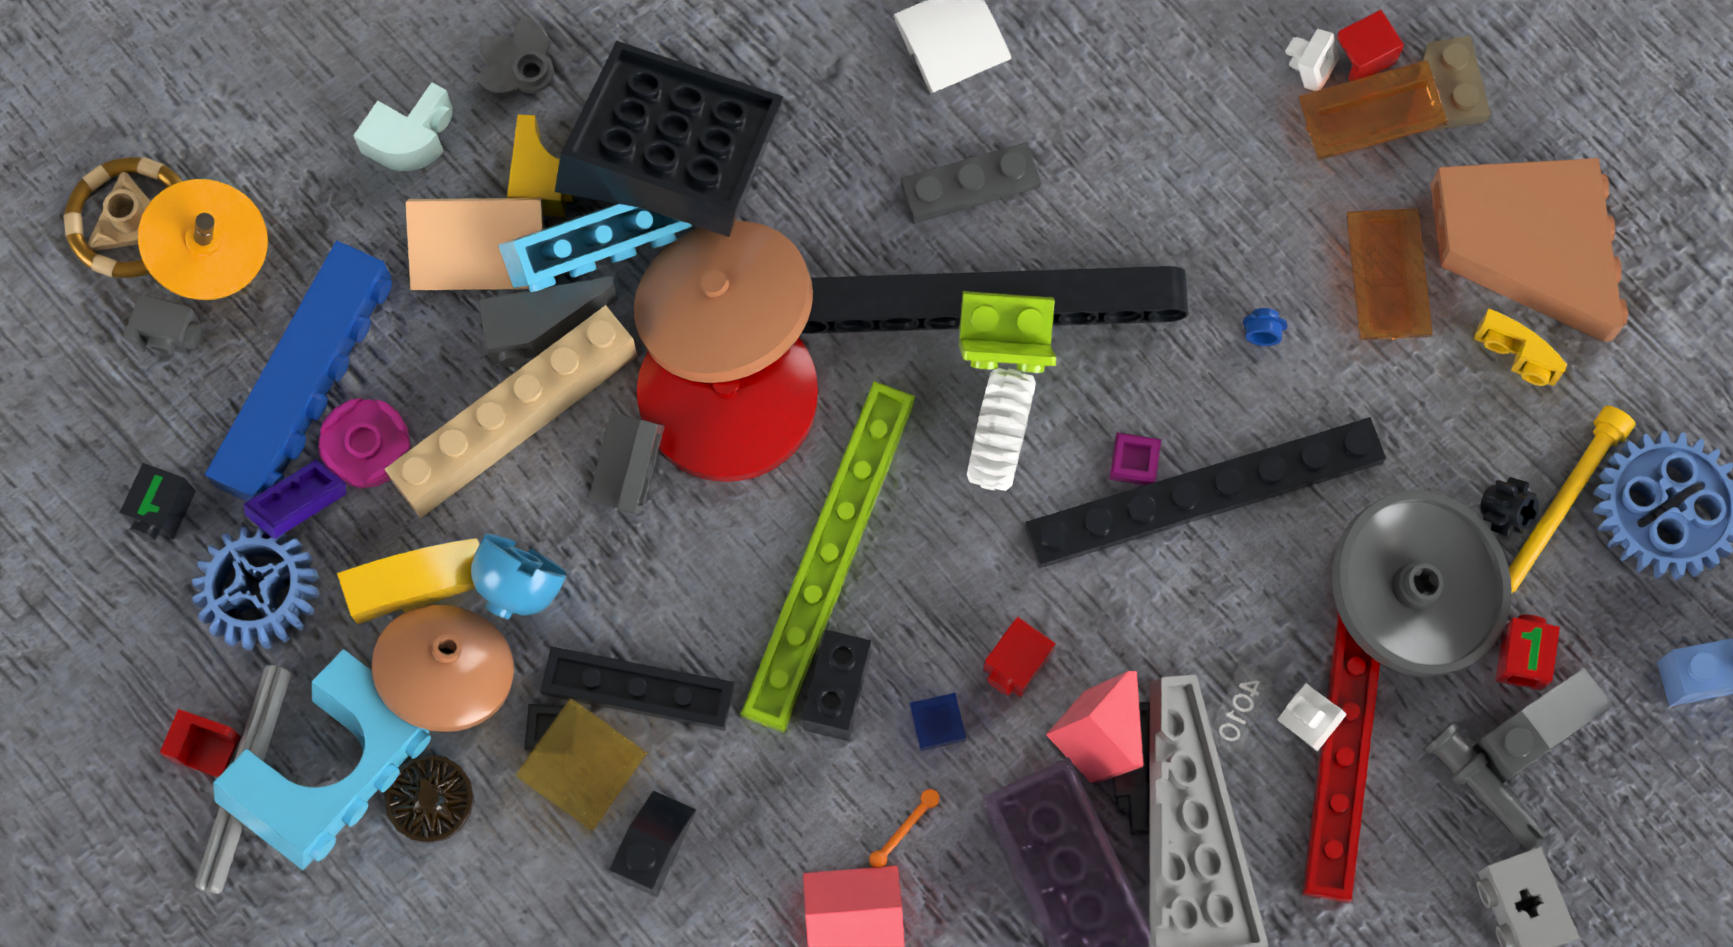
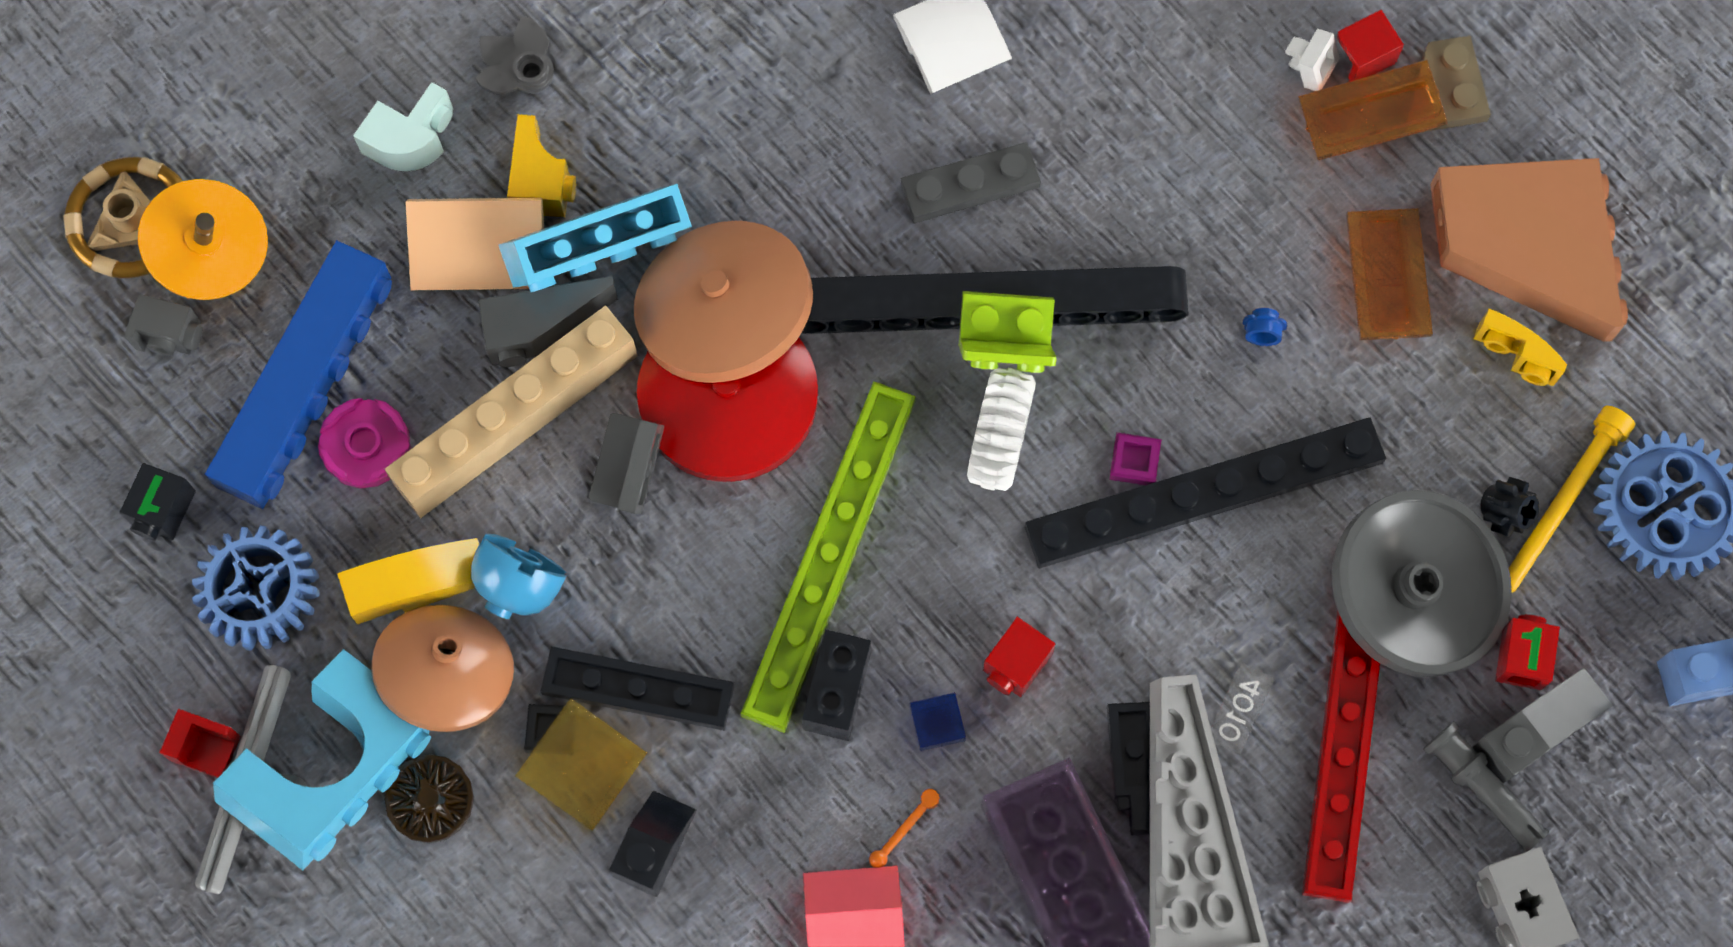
dark purple plate [244,460,347,539] -> none
black piece [554,40,784,237] -> none
coral slope [1046,671,1143,783] -> none
white tile [1277,683,1346,751] -> none

